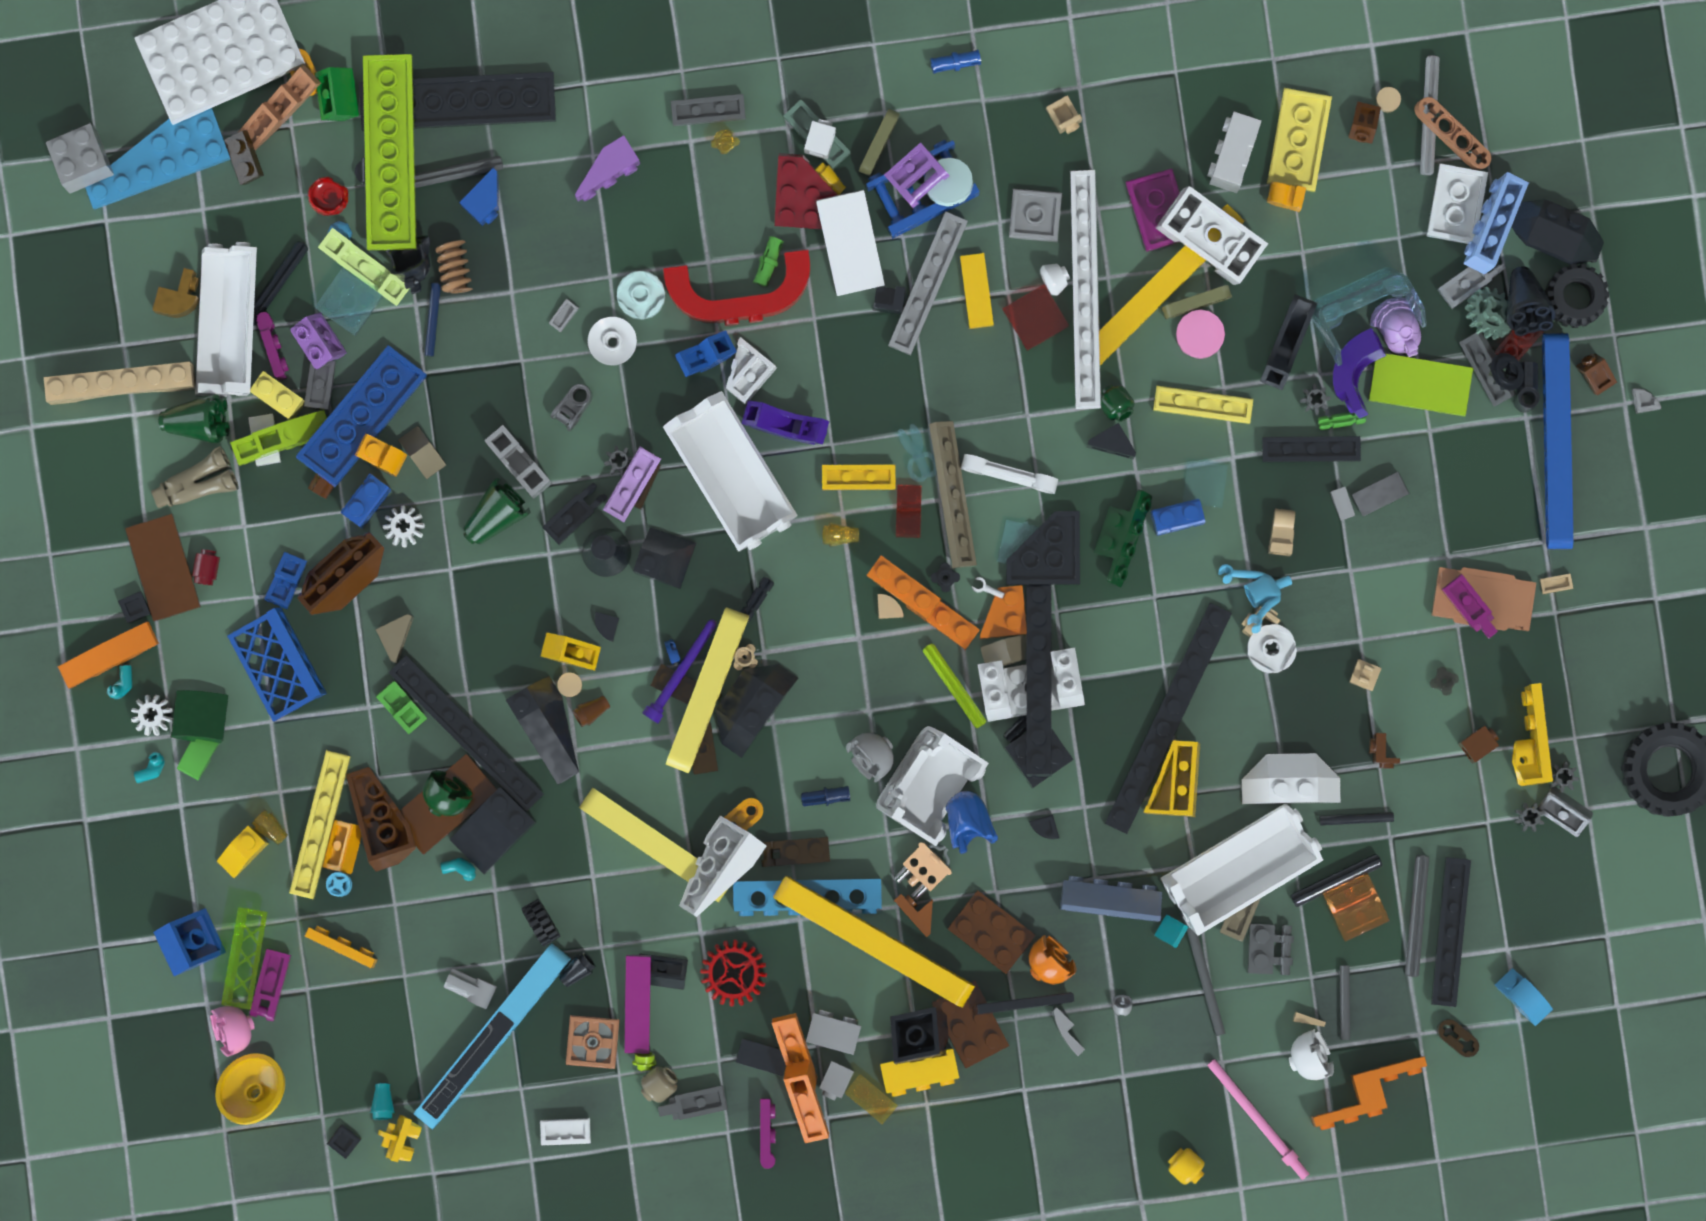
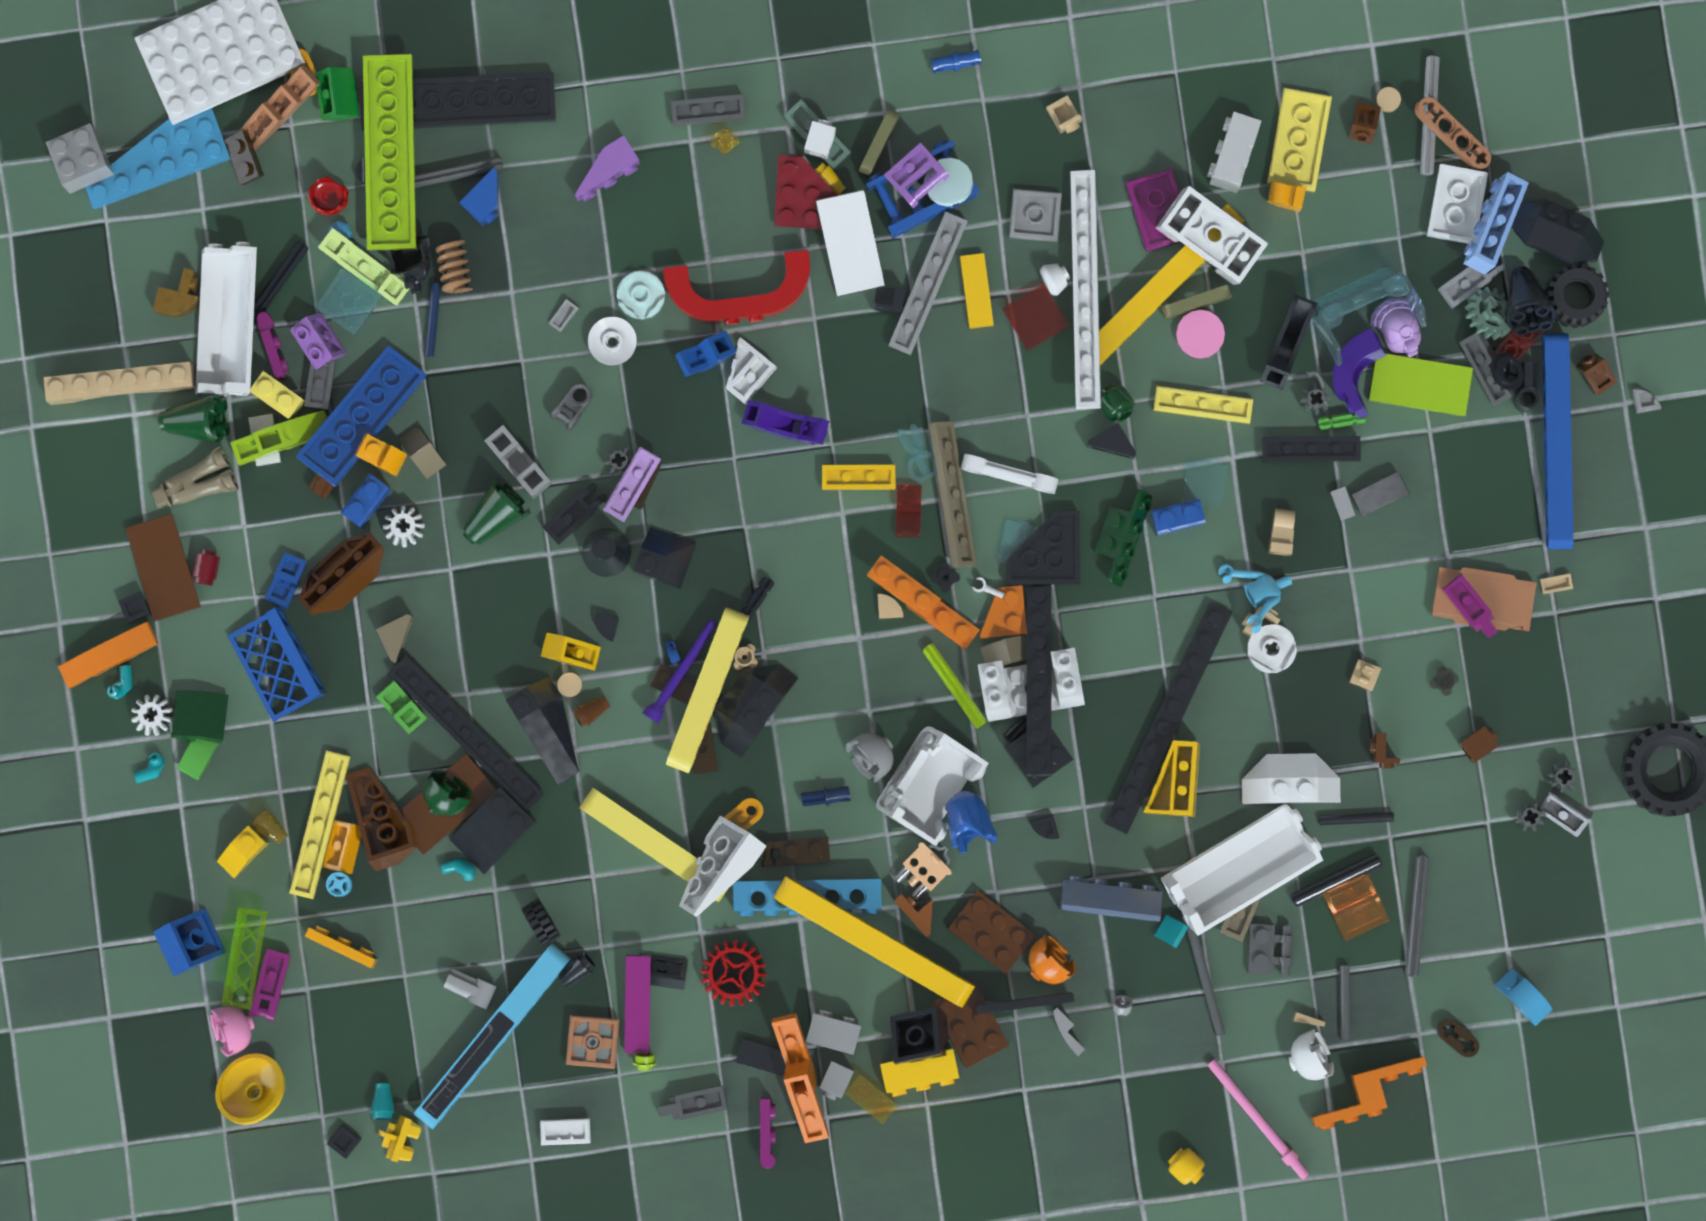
dark tan head [641,1066,678,1103] -> none
white panel [663,391,798,551] -> none
bright green pin [753,236,784,287] -> none
clear yellow cone [822,523,859,547] -> none
black plate [1431,857,1471,1007] -> none
yellow plate [1512,683,1553,786] -> none

